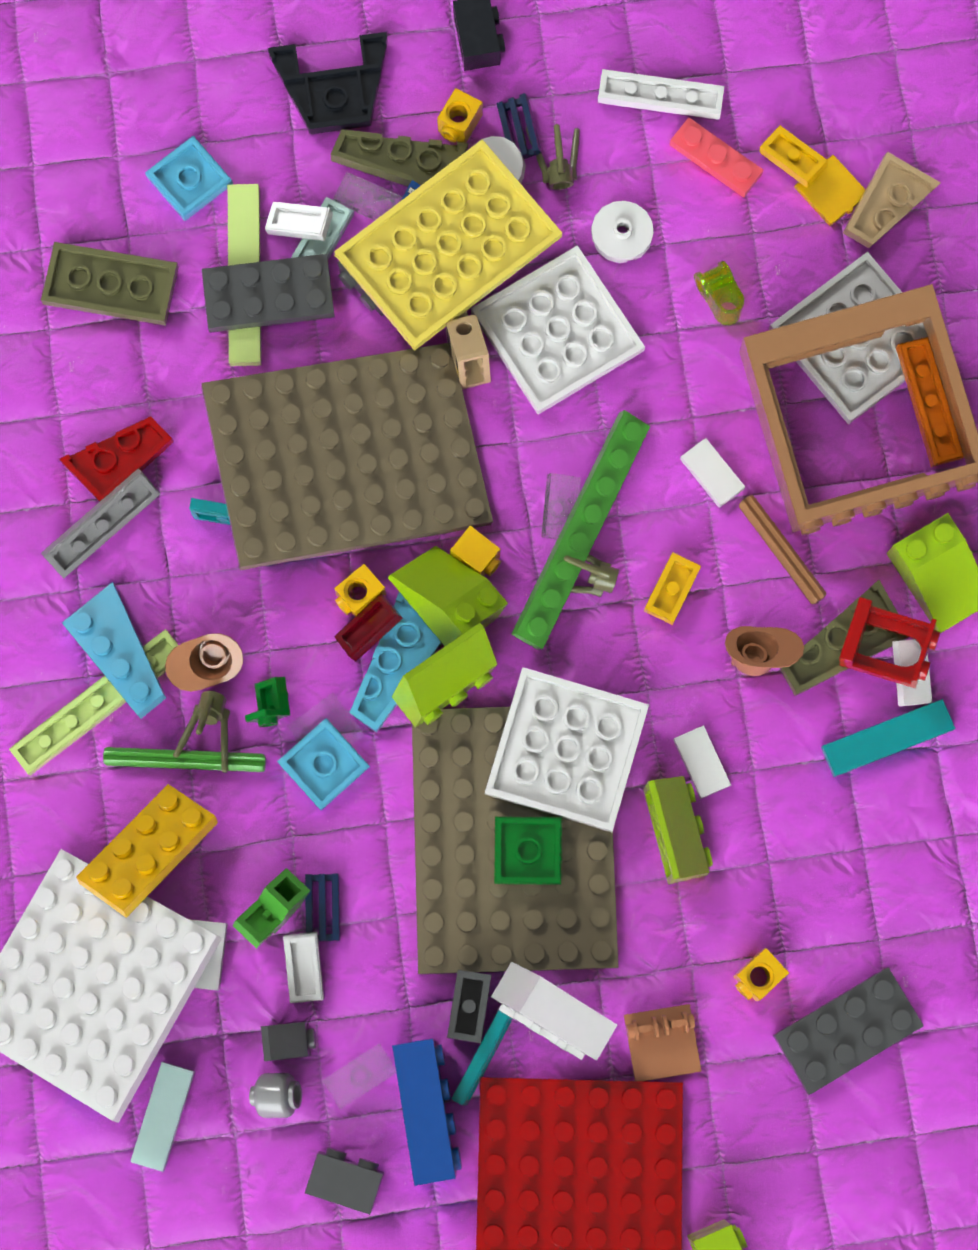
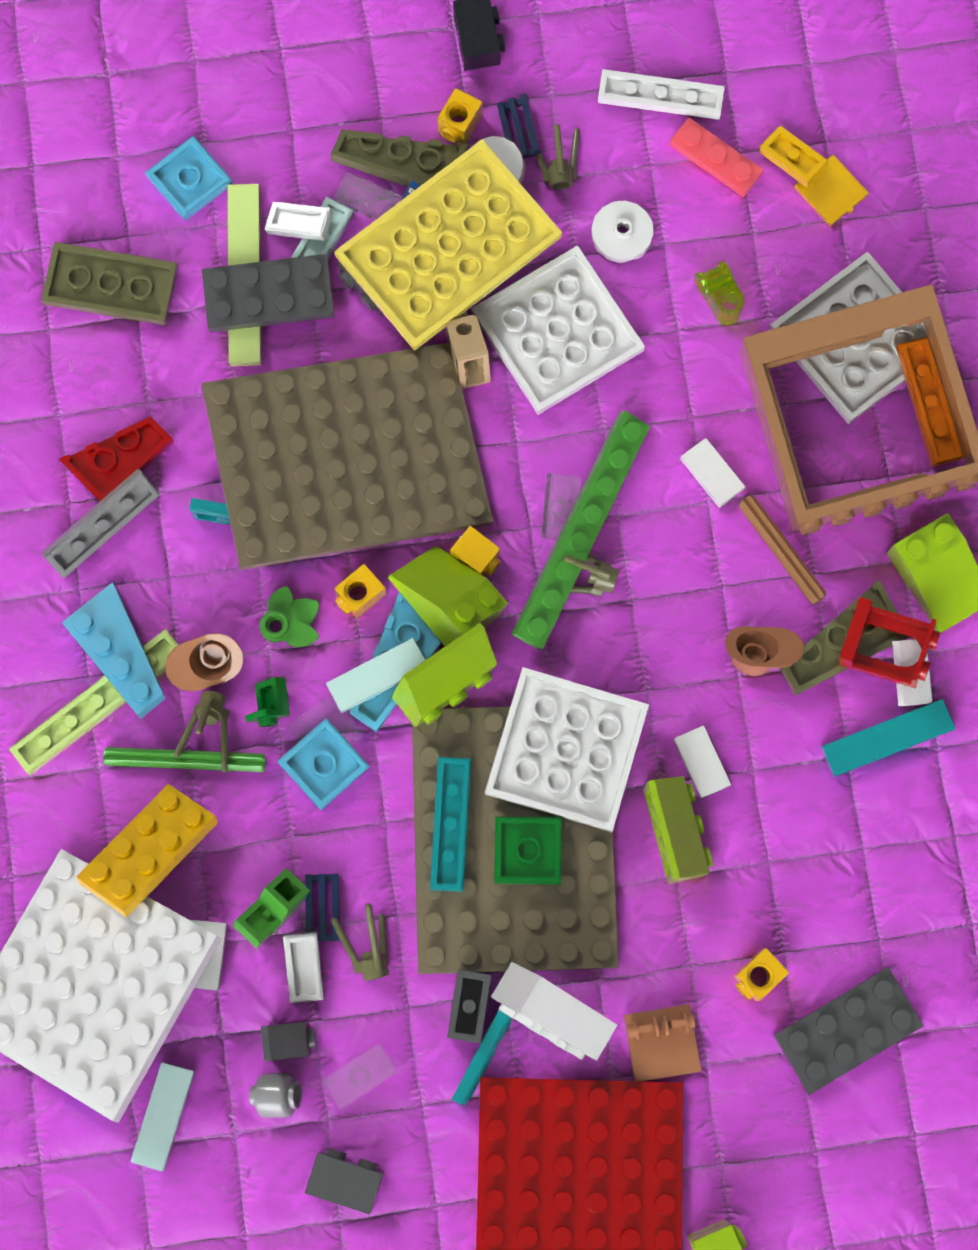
black wing [268,32,388,134] -> none
dark red tile [334,593,403,662] -> none
blue brick [392,1039,462,1186] -> none
yellow plate [644,552,701,625] -> none
tan wing [843,152,941,248] -> none
none -> bright green plate [260,586,319,647]
none -> light aqua tile [326,638,425,713]
none -> olive plant [331,903,389,981]
none -> teal tile [430,757,471,892]

